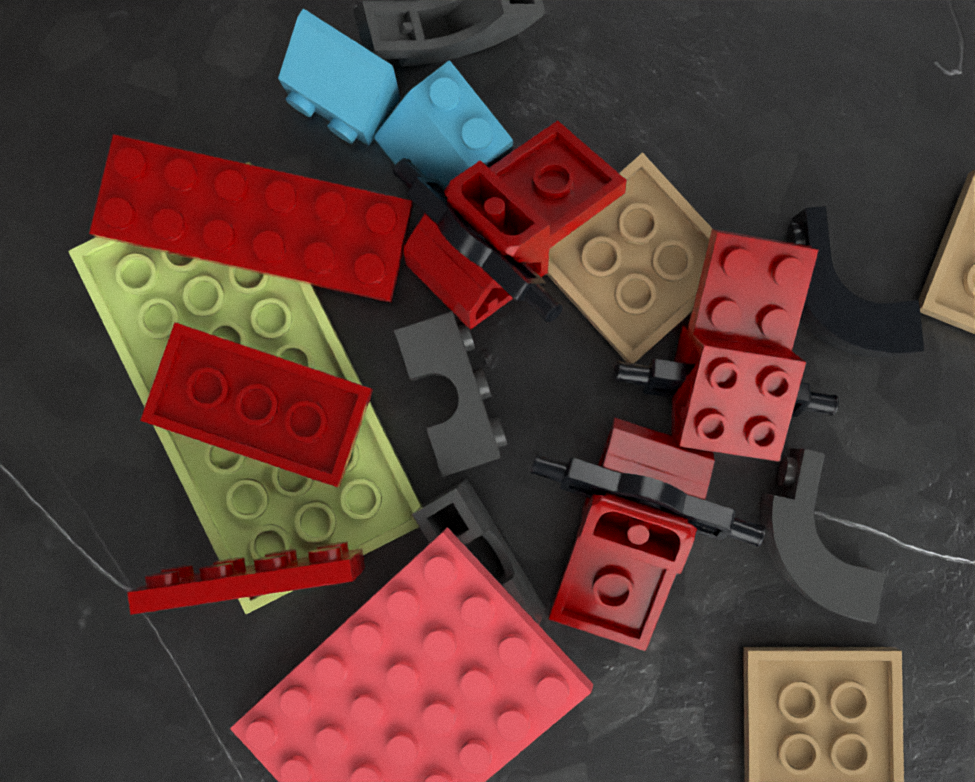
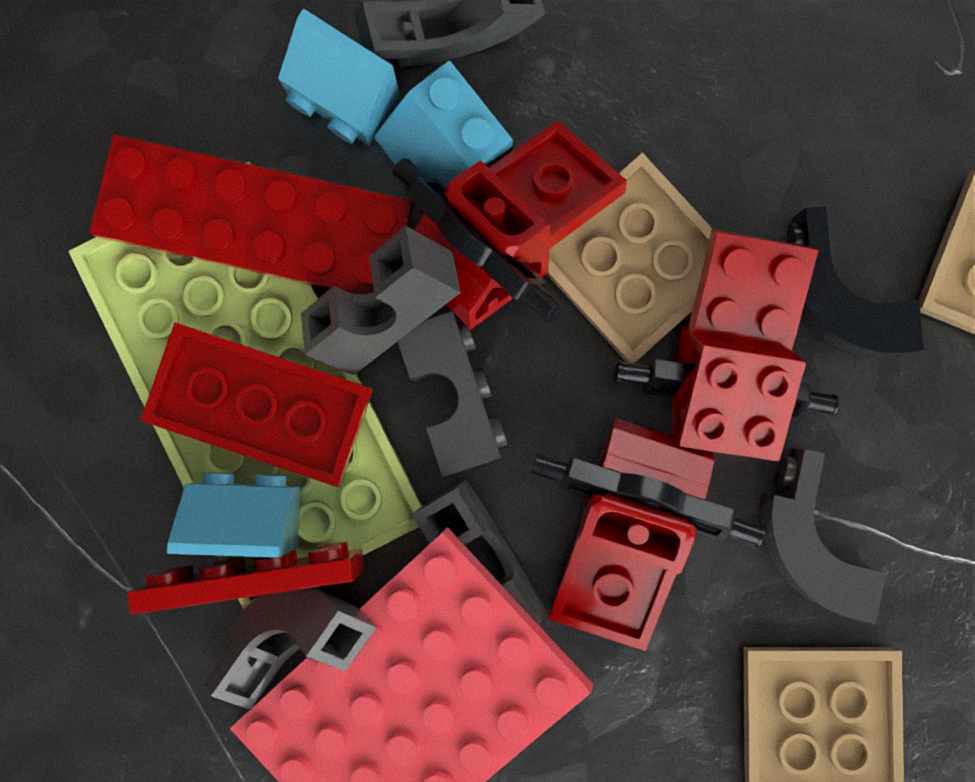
none -> medium azure slope [167,473,301,558]
none -> dark grey arch [204,587,377,710]
none -> dark grey arch [301,226,461,375]

